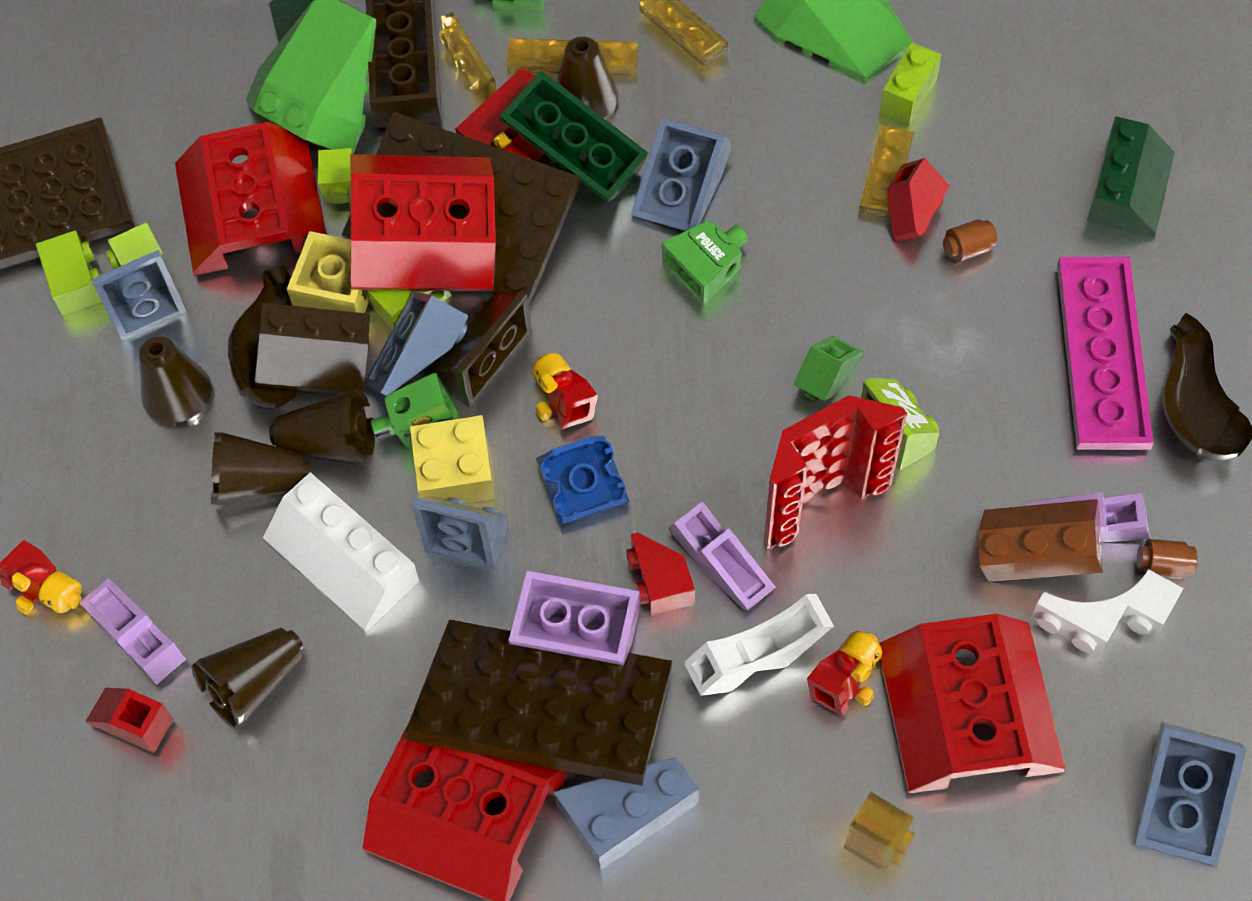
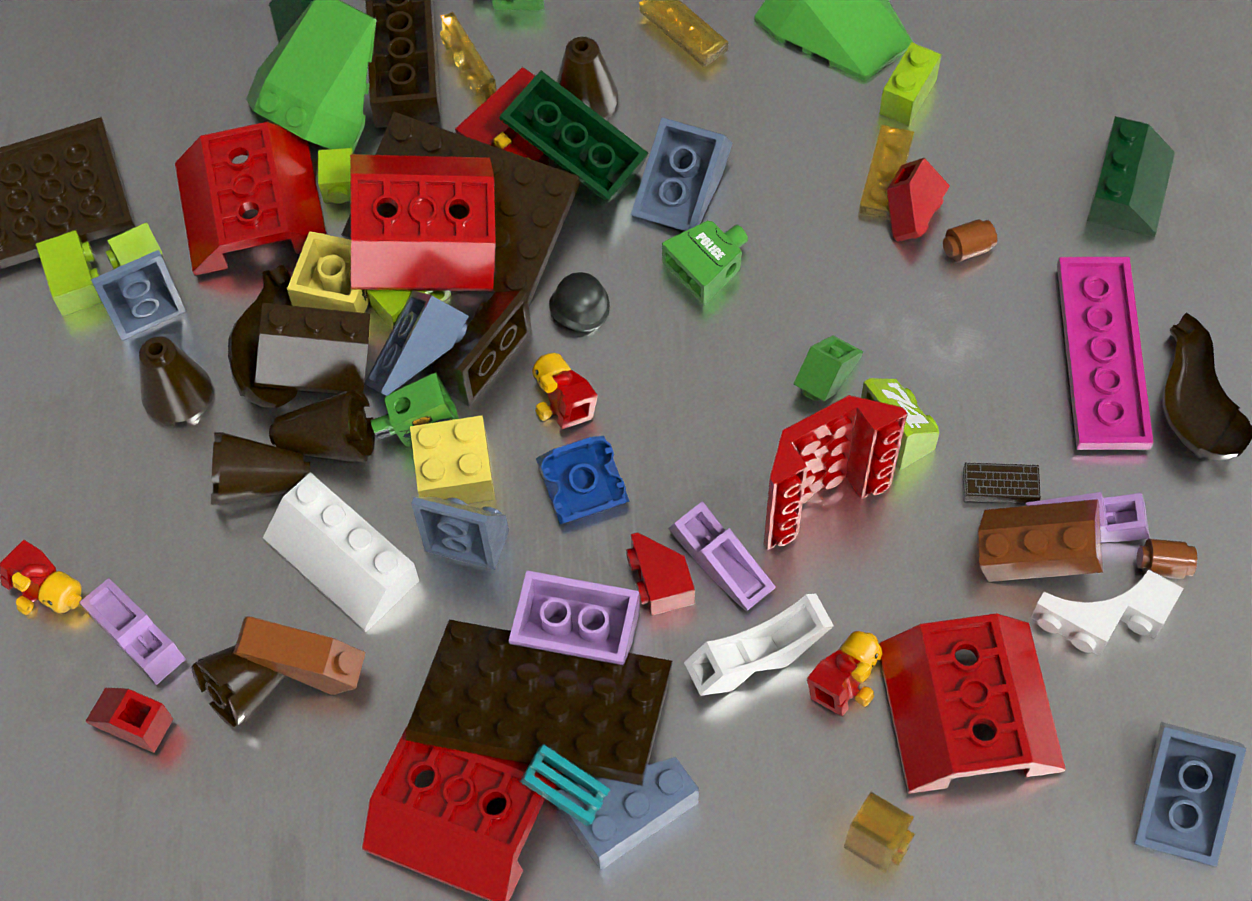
clear yellow plate [506,38,639,76] -> none
none -> dark orange slope [233,616,366,695]
none -> teal tile [520,745,611,826]
none -> pearl dark grey helmet [549,272,610,332]
none -> dark brown tile [963,462,1041,503]

